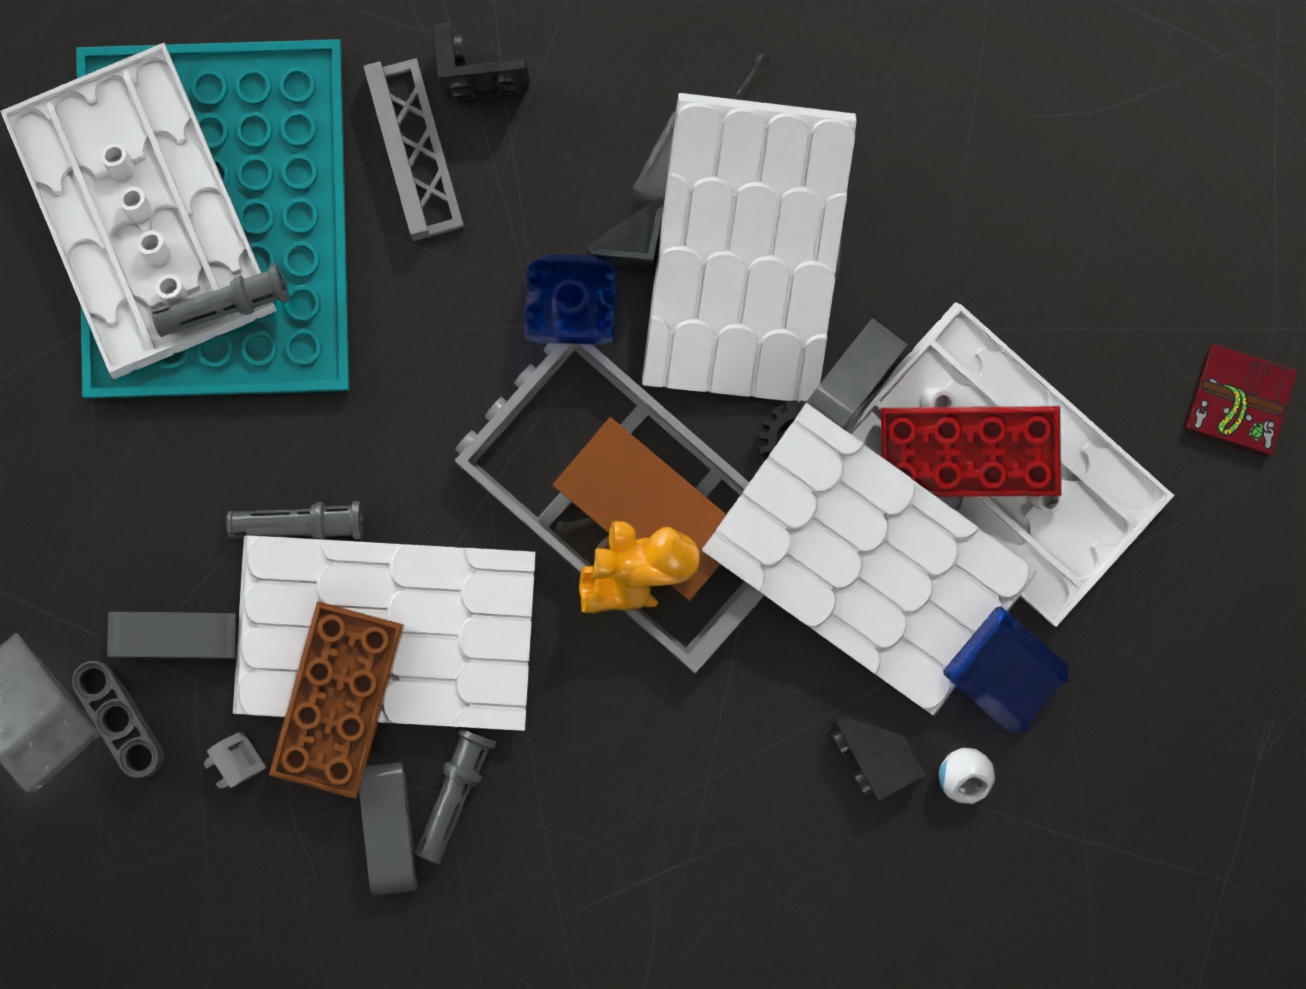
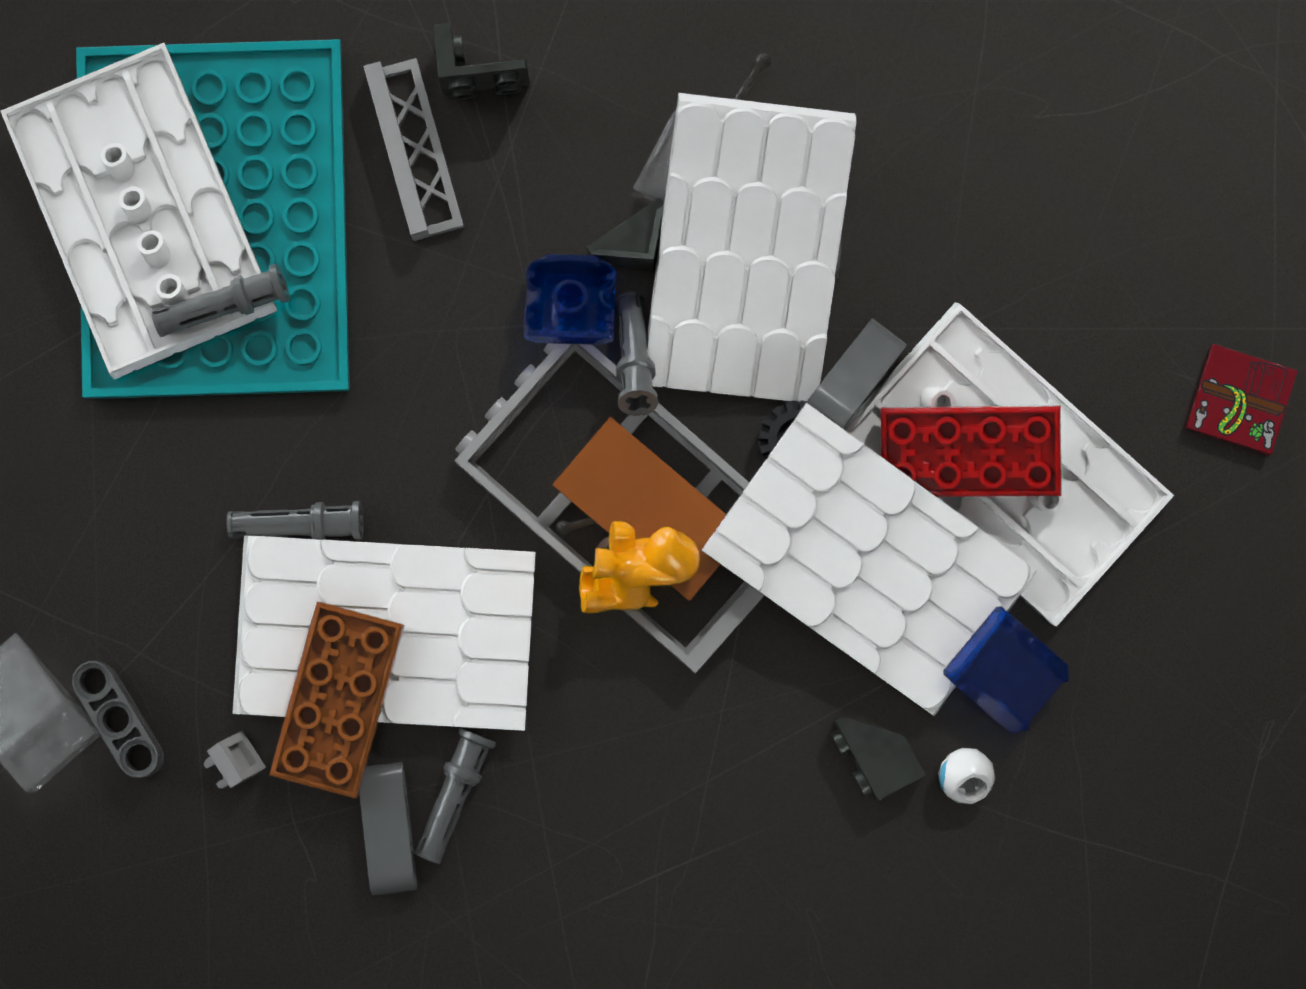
dark grey beam [107,612,237,659] -> none
none -> dark grey pin [616,291,658,416]

